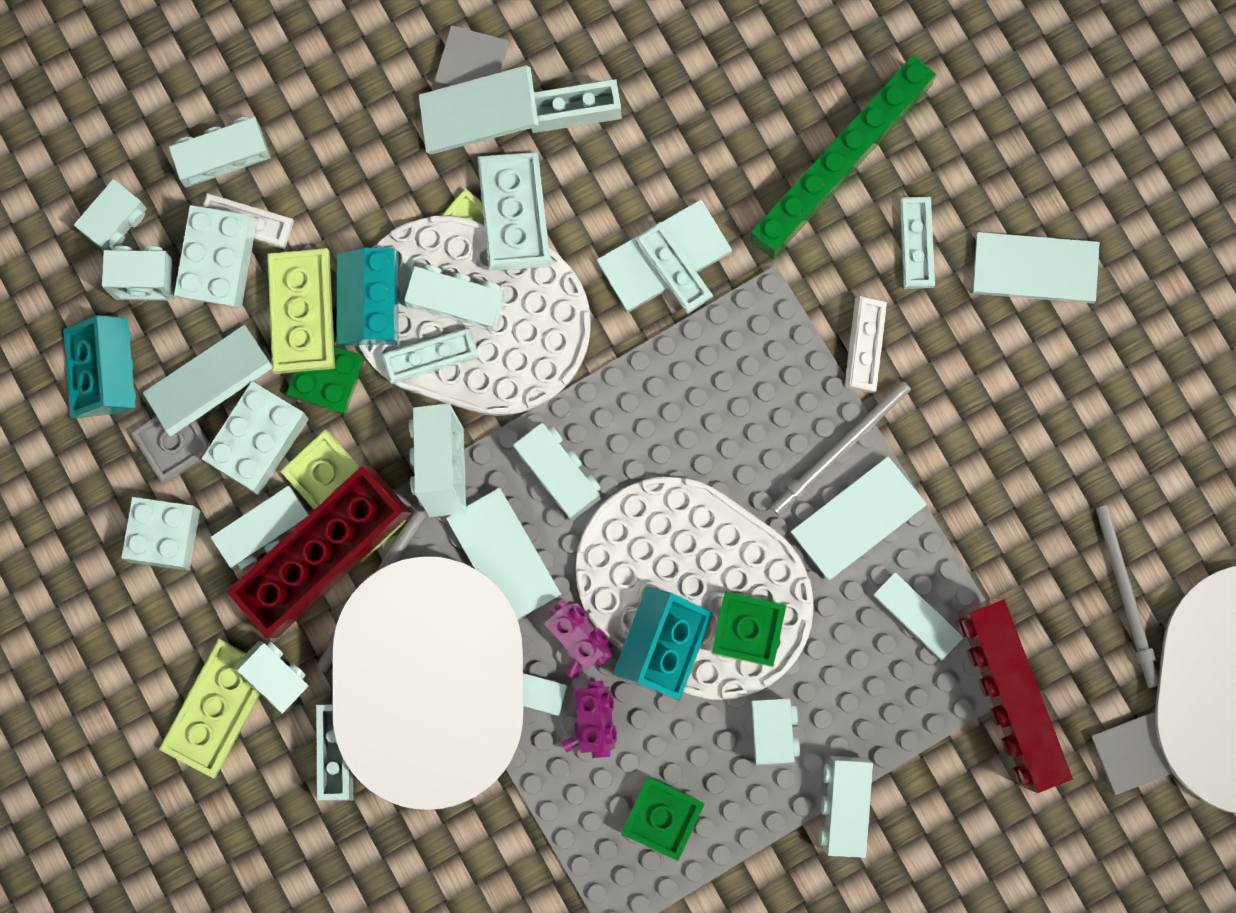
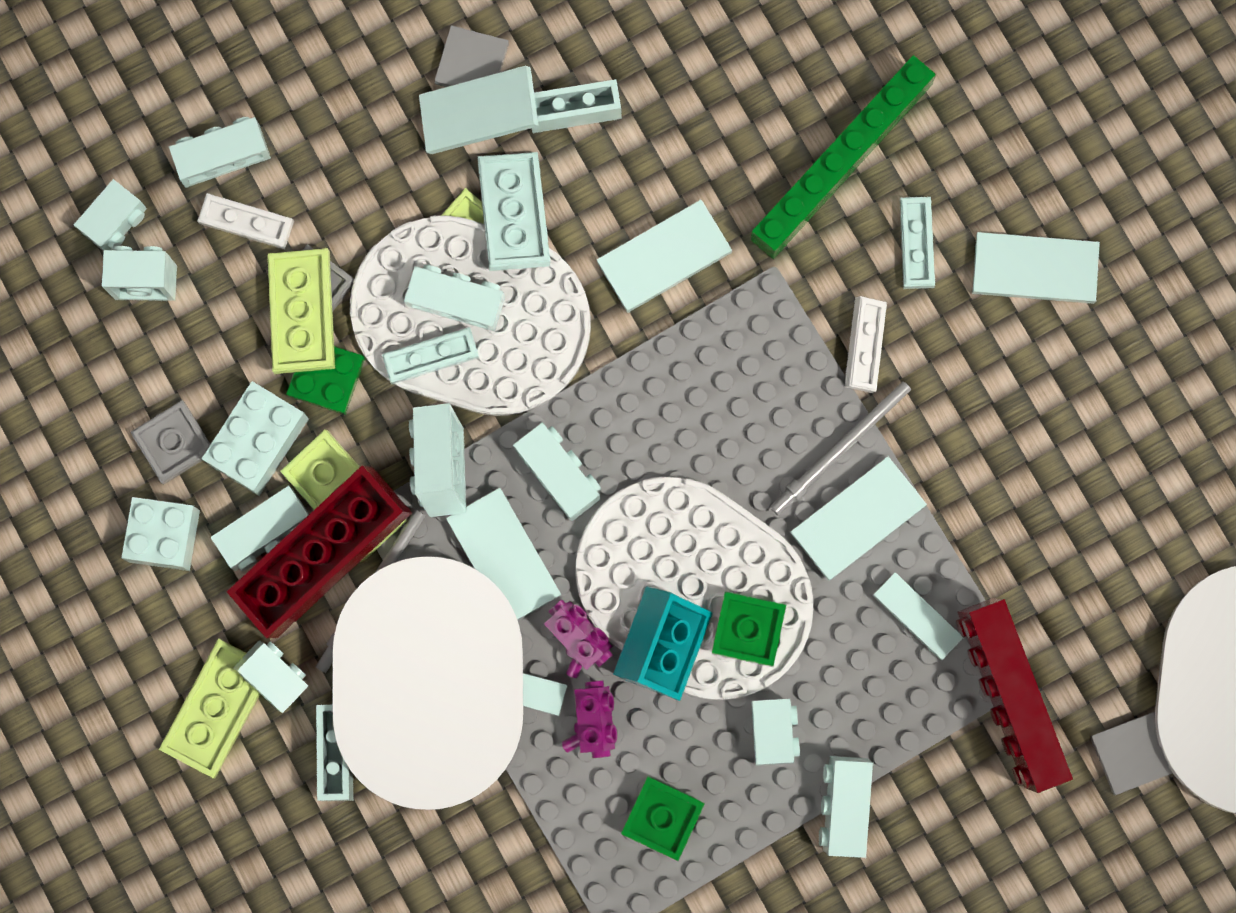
teal slope [63,315,136,419] -> none
light aqua tile [143,325,273,437] -> none
light aqua brick [174,205,257,309] -> none
teal slope [337,247,399,346] -> none
light aqua tile [636,222,713,314] -> none
light grey bar [1096,505,1159,689] -> none

